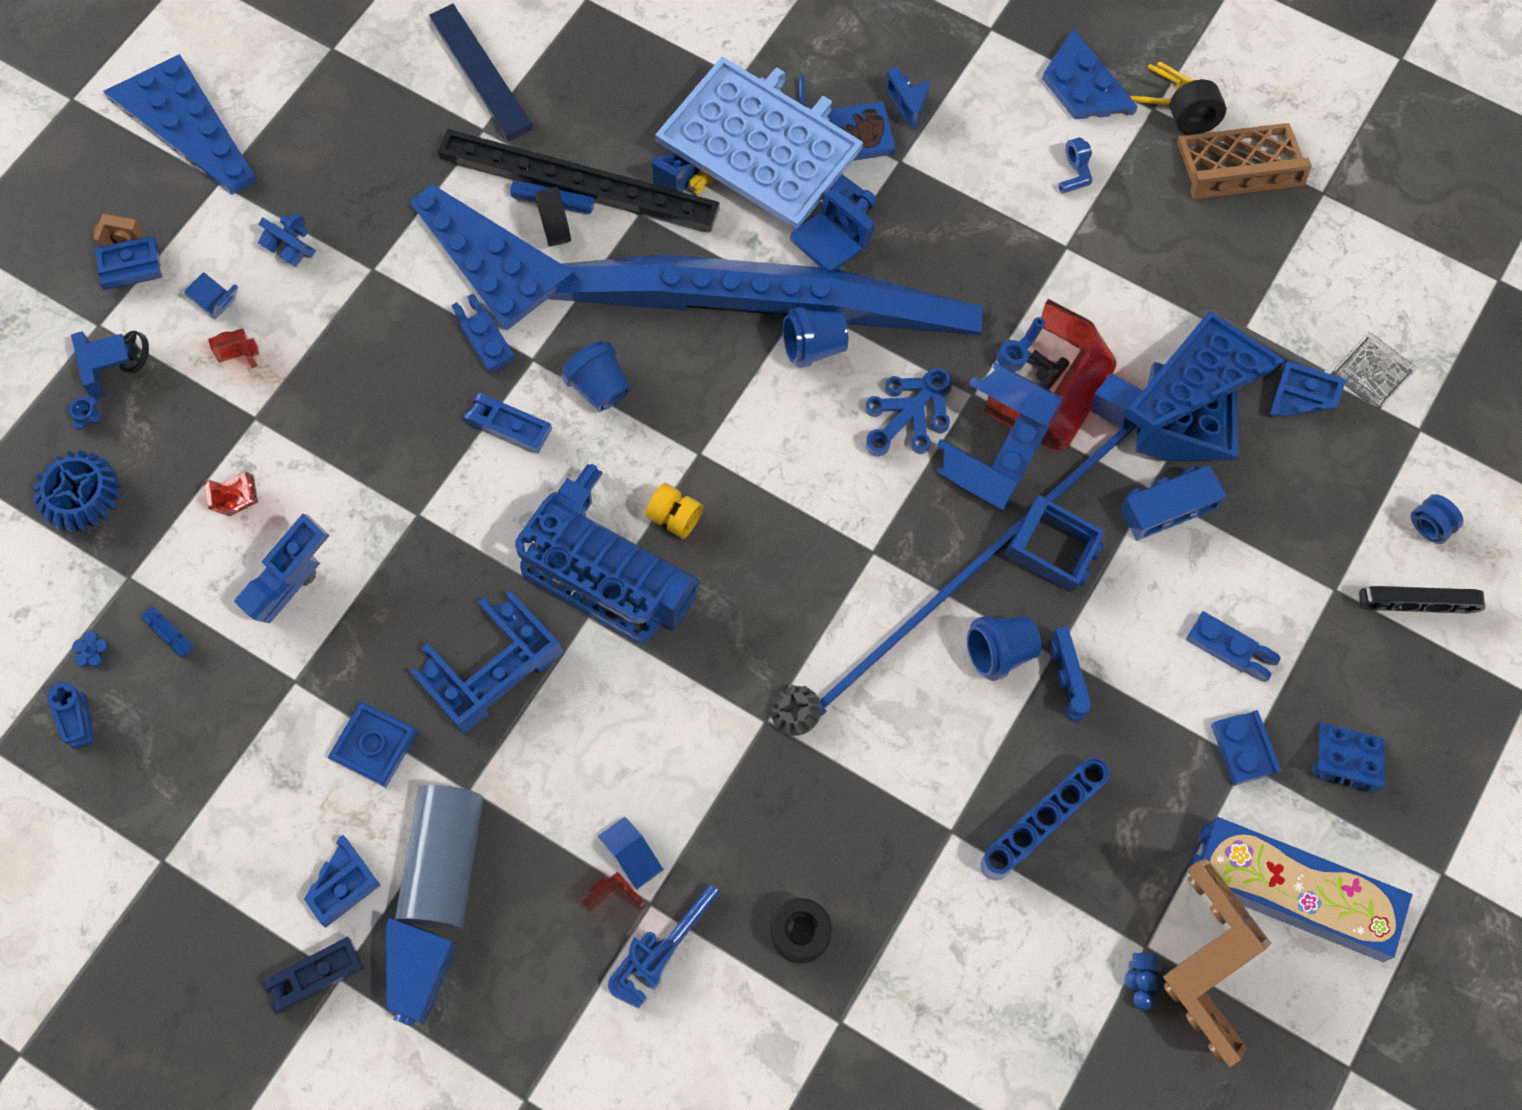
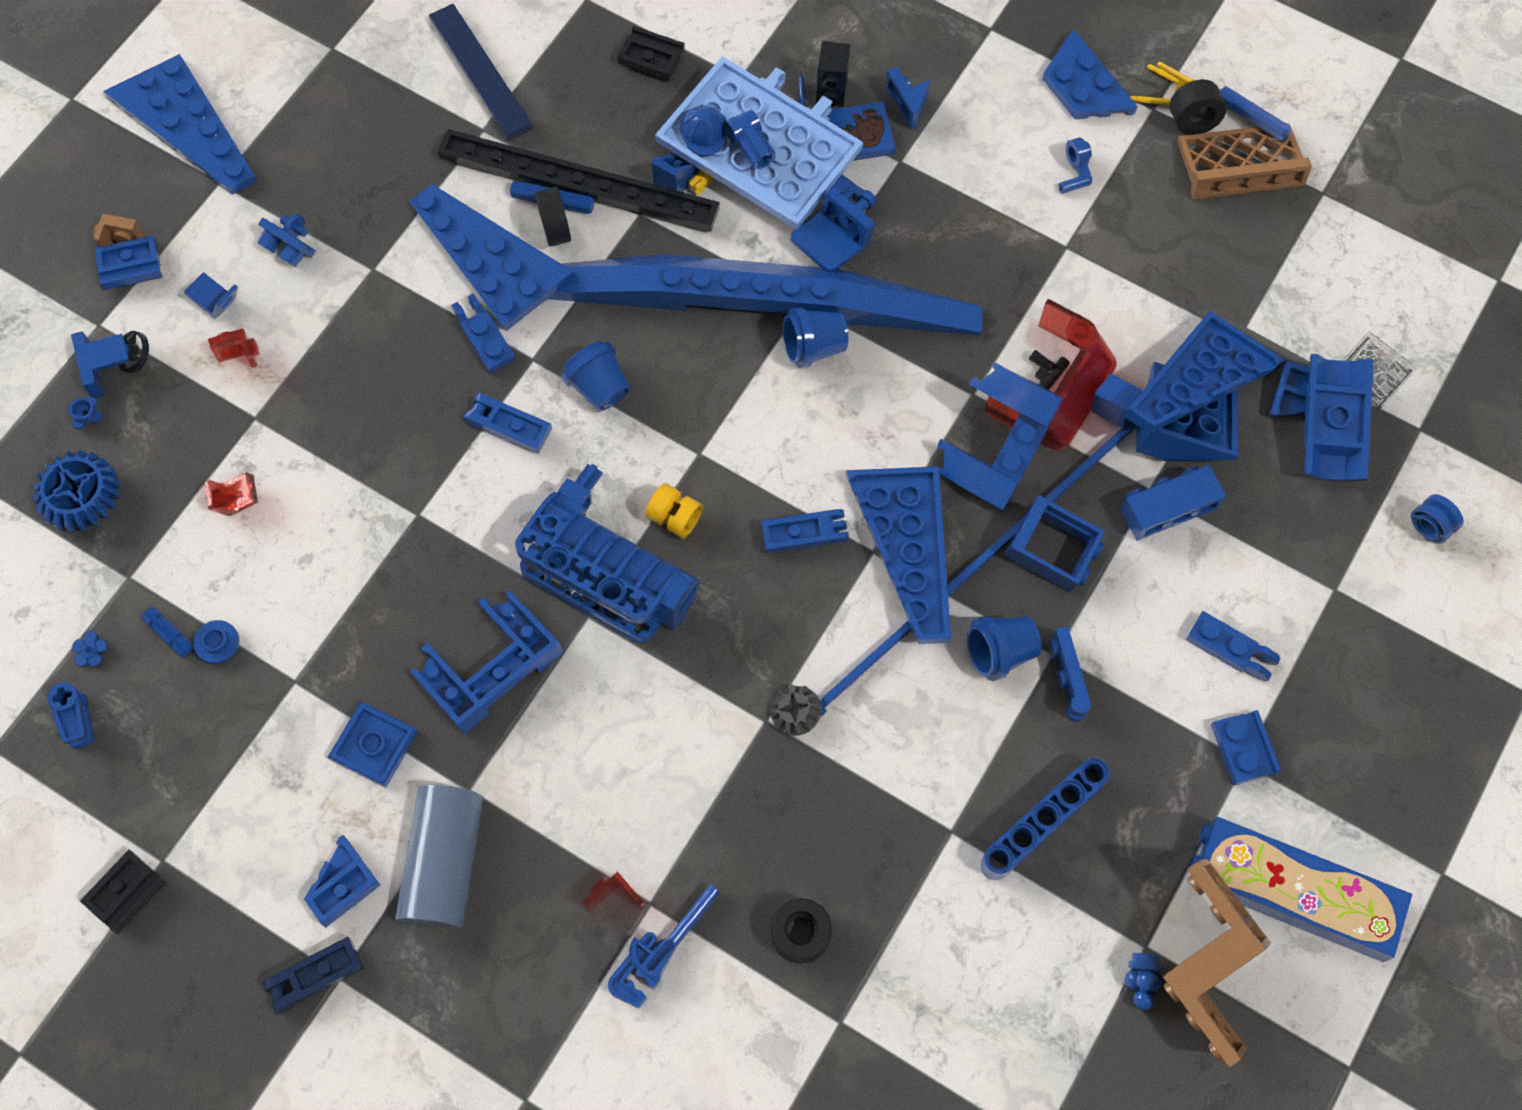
blue plate [234,513,330,623] -> none
blue slope [386,918,457,1027] -> none
blue slope [598,817,664,890] -> none
blue plant [865,368,952,456] -> none
blue plate [996,317,1045,372] -> none
blue hinge [1312,722,1385,793] -> none
black beam [1359,586,1486,614] -> none
none -> black plate [80,849,167,934]
none -> blue piece [193,620,240,664]
none -> black plate [617,26,685,81]
none -> blue piece [680,104,727,156]
none -> blue piece [724,109,776,169]
none -> blue hinge [761,509,849,554]
none -> black brick [816,41,851,107]
none -> blue wing [846,466,951,644]
none -> blue axle [1220,86,1291,141]
none -> blue piece [1304,354,1374,482]

